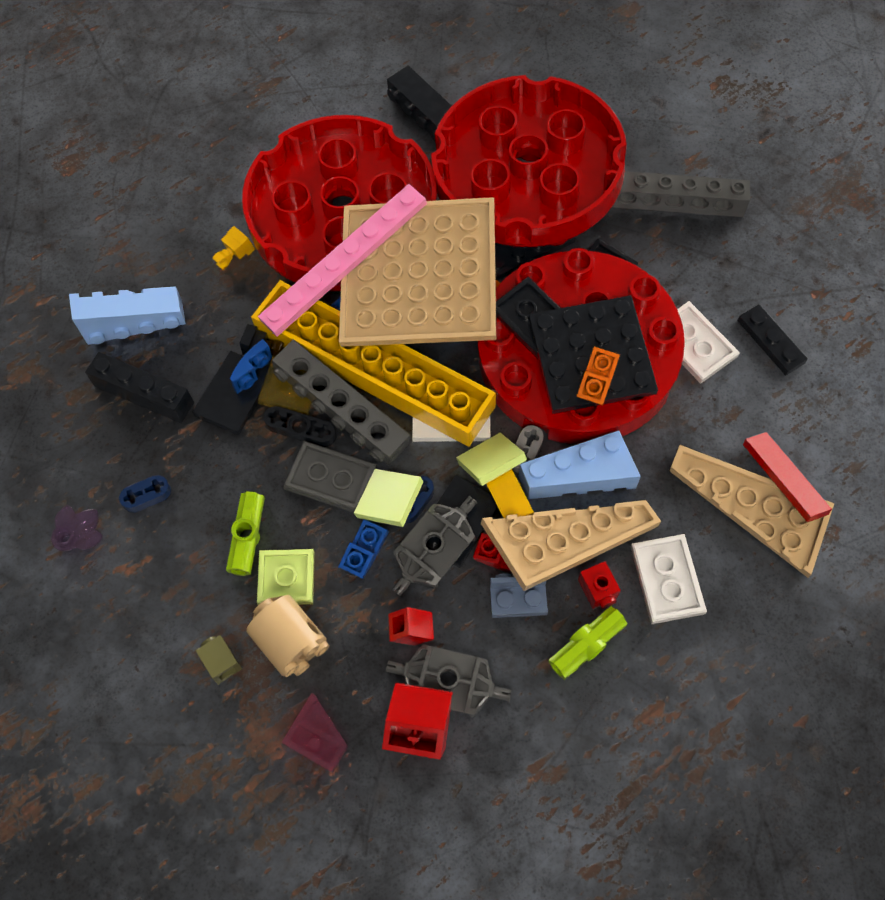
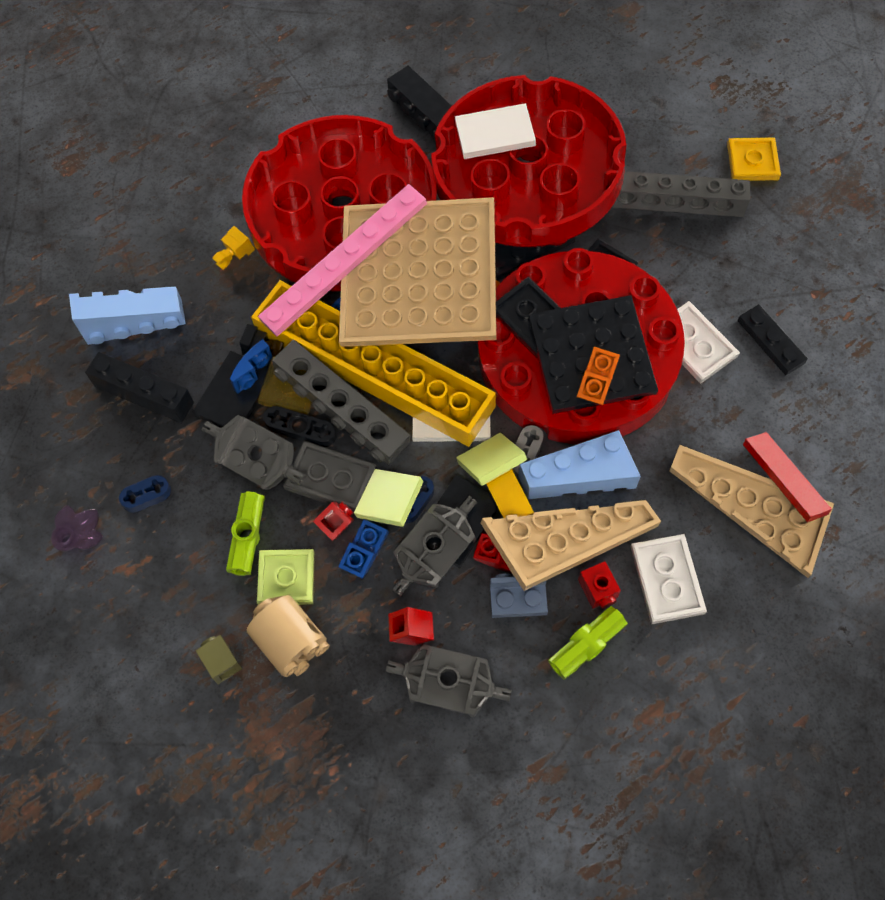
clear pink wing [282,693,348,774] -> none
red slope [382,683,453,760] -> none
none -> dark grey plate [202,415,306,490]
none -> red brick [313,501,354,541]
none -> white tile [455,103,536,159]
none -> yellow tile [727,138,781,181]

